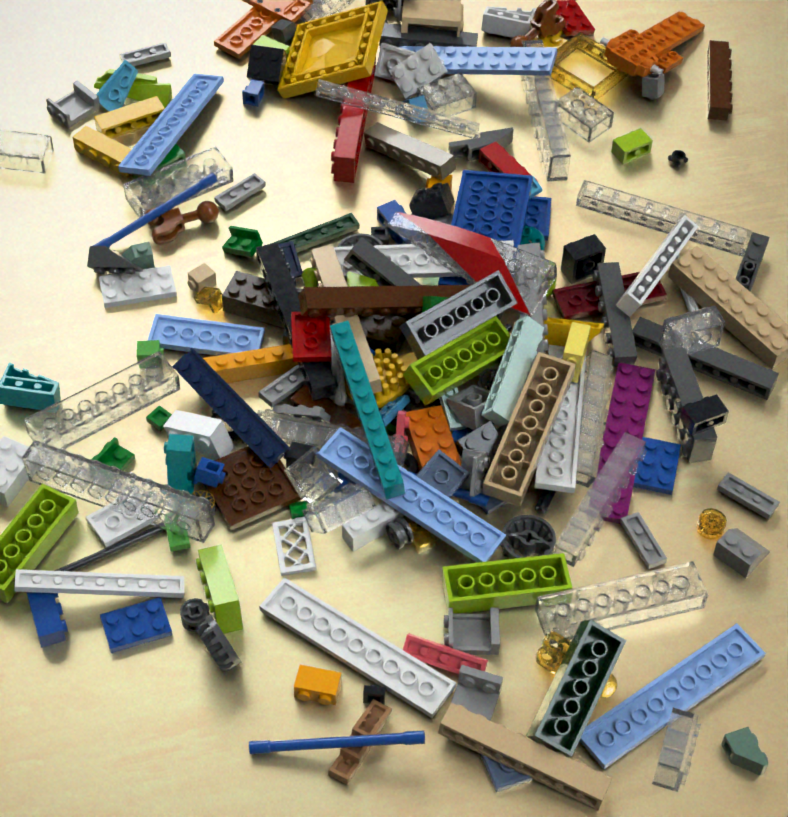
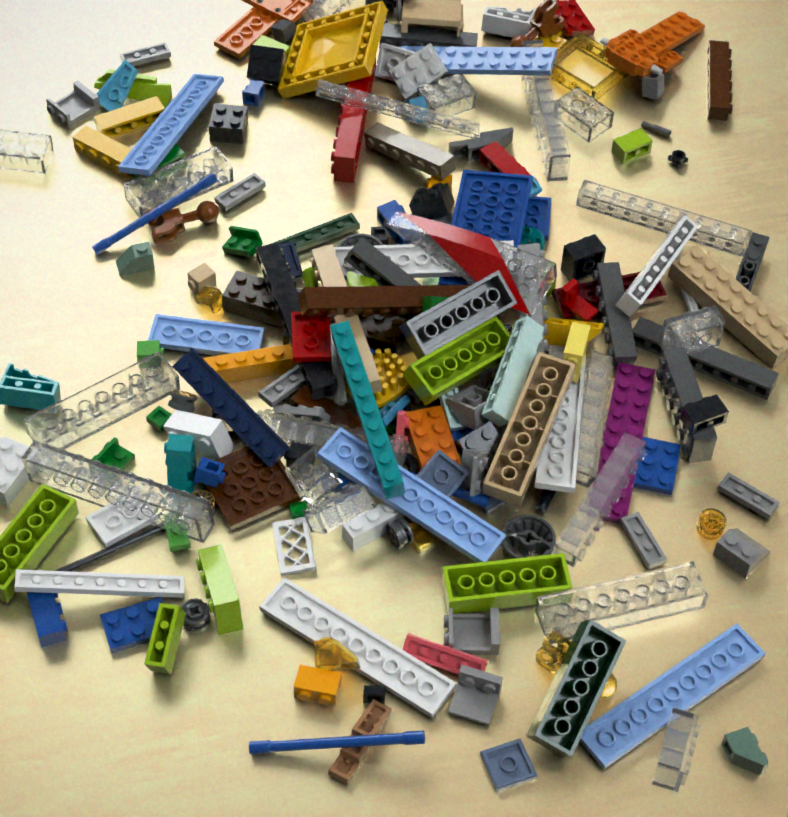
dark grey slope [87,246,143,274] -> none
white plate [99,265,177,308] -> none
dark grey gear [195,614,242,671] -> none
tan brick [438,702,612,810] -> none
none -> lime brick [144,603,186,674]
none -> dark grey wheel [168,390,197,412]
none -> black brick [208,103,248,144]
none -> clear yellow slope [314,637,360,671]
none -> red bracket [559,278,598,322]
none -> flat silver pin [641,121,671,138]

